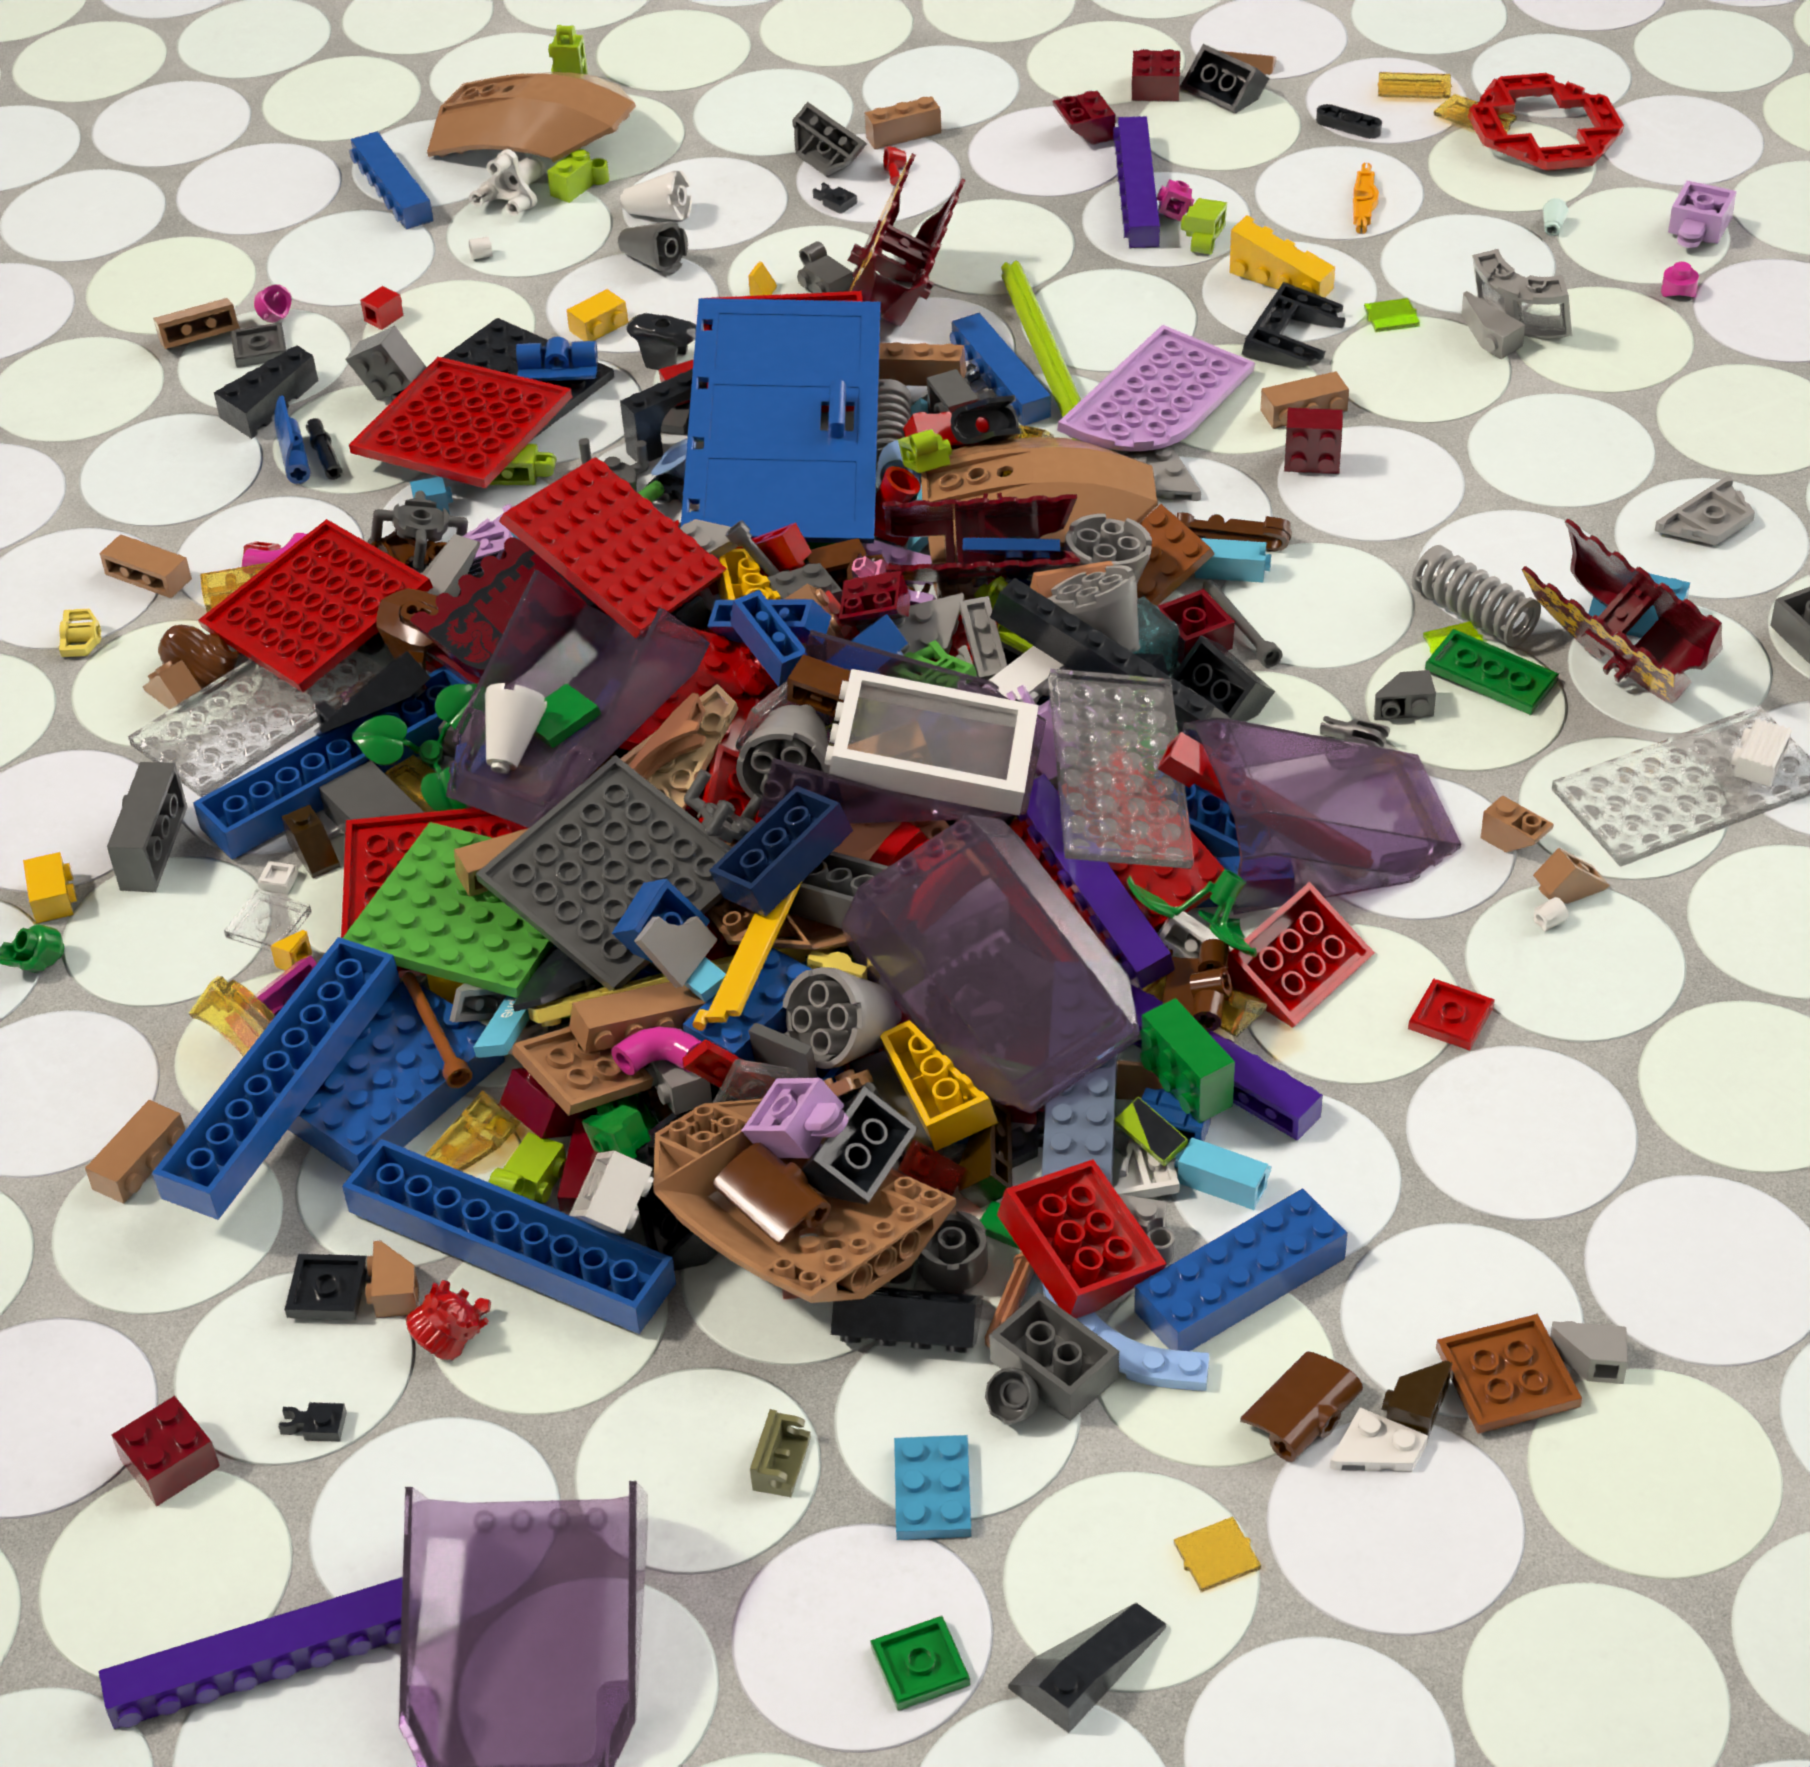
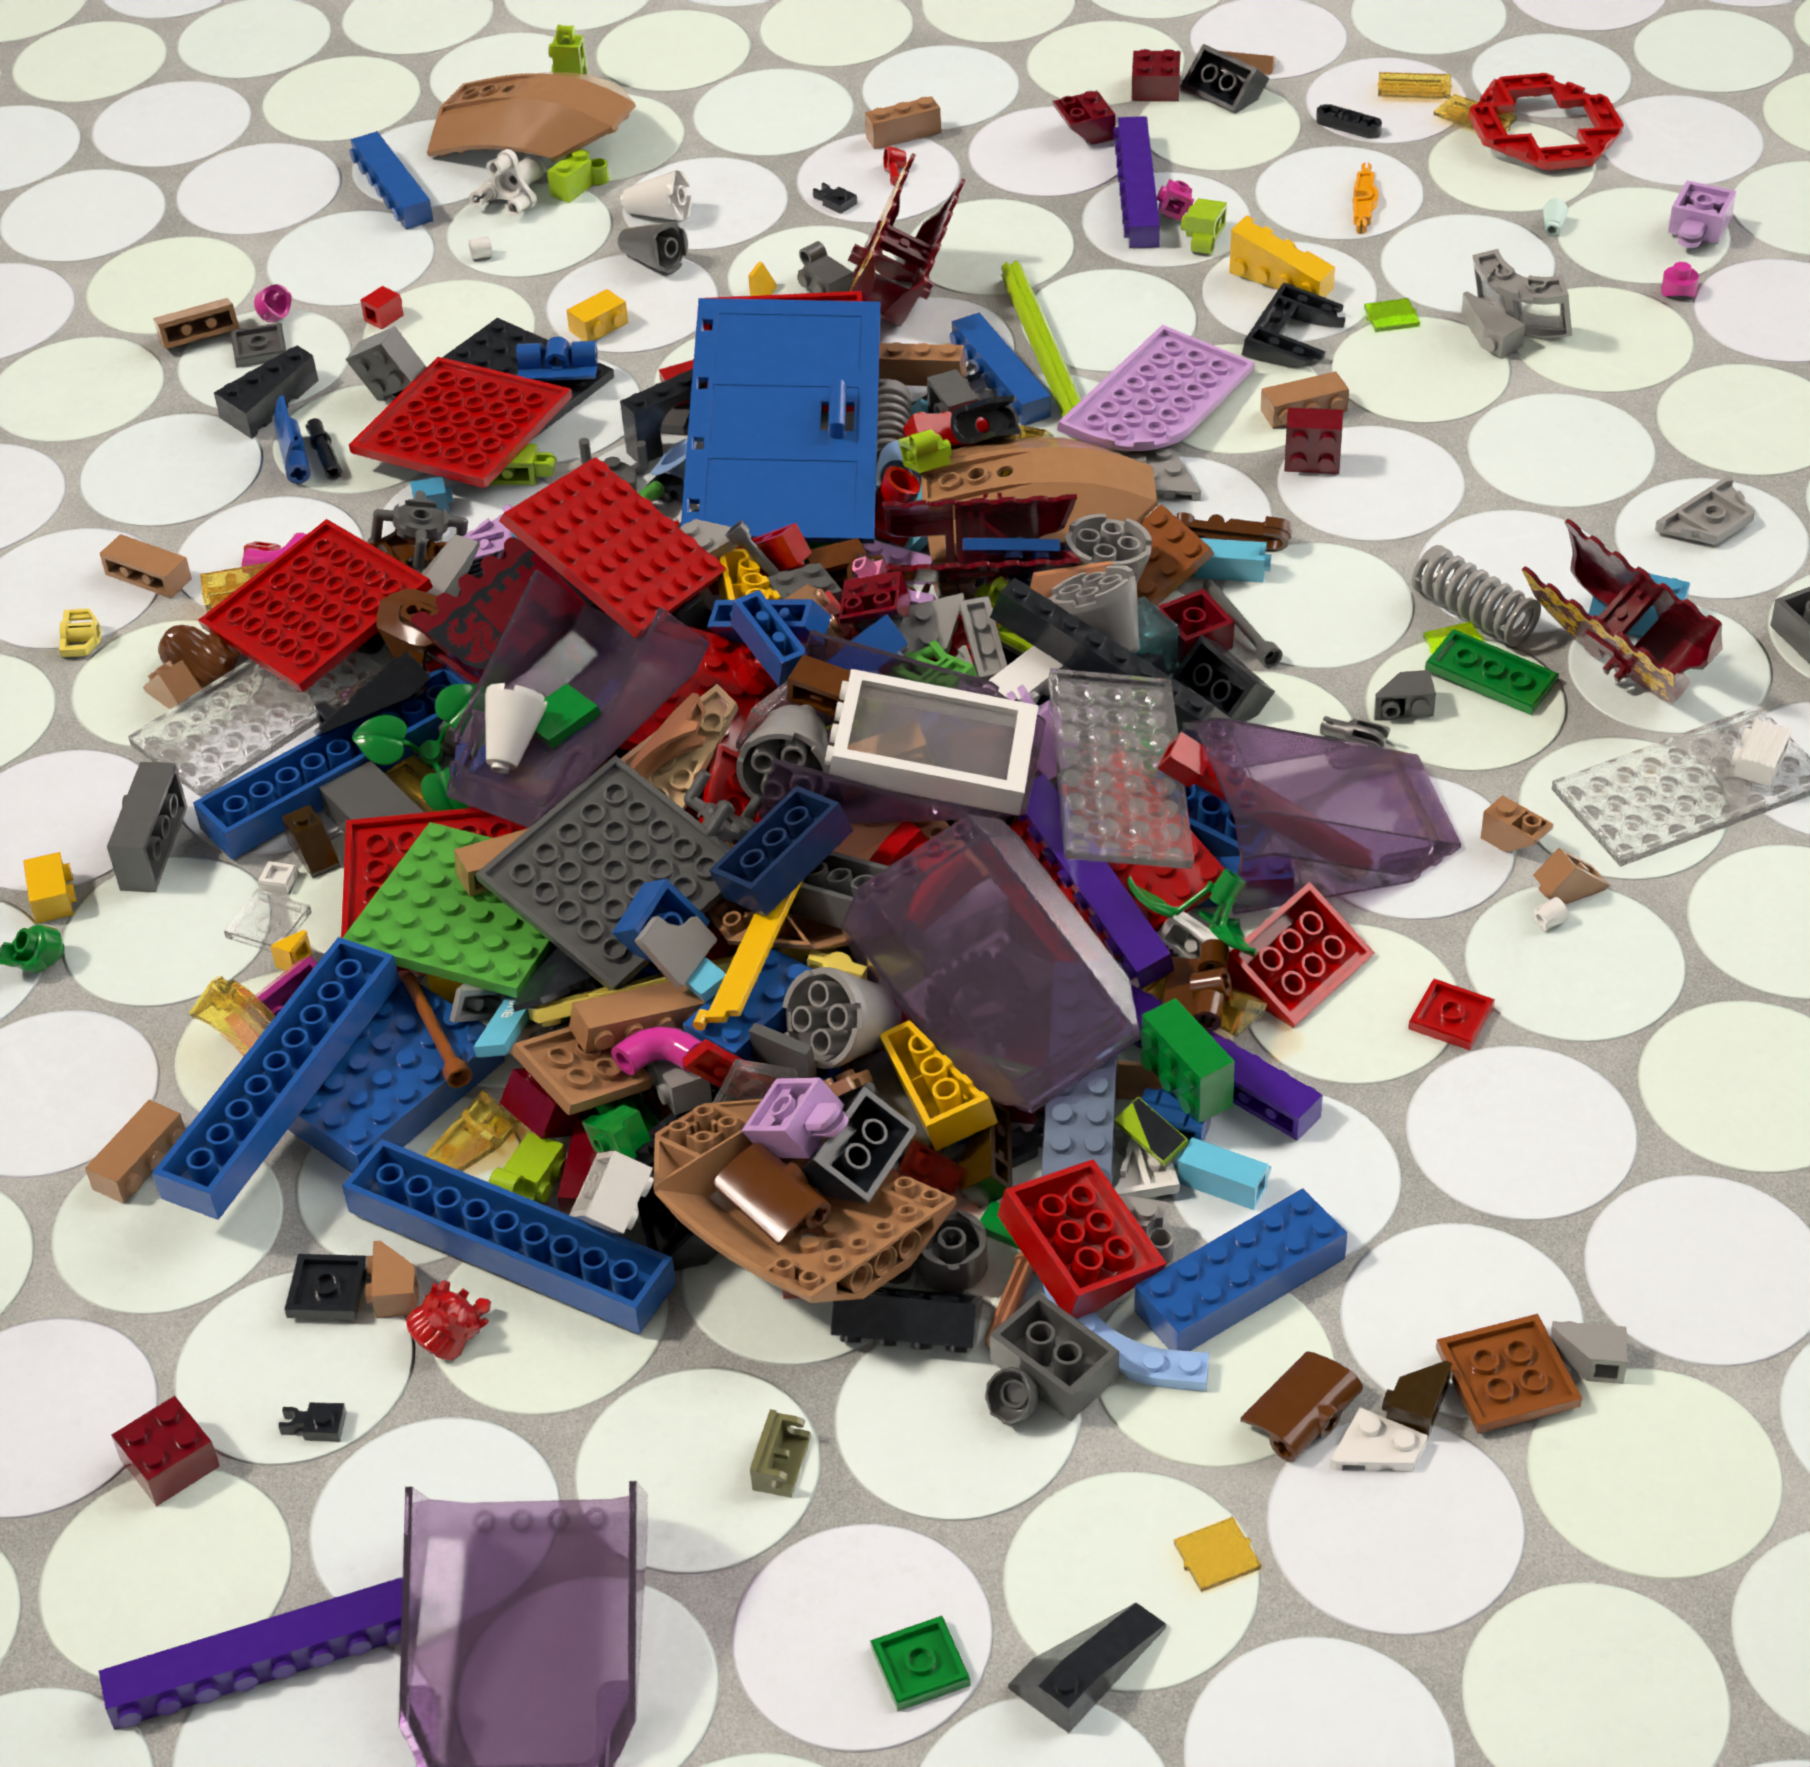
black piece [627,313,696,370] -> none
dark grey wedge [792,101,867,177] -> none
dark azure plate [894,1435,972,1540] -> none

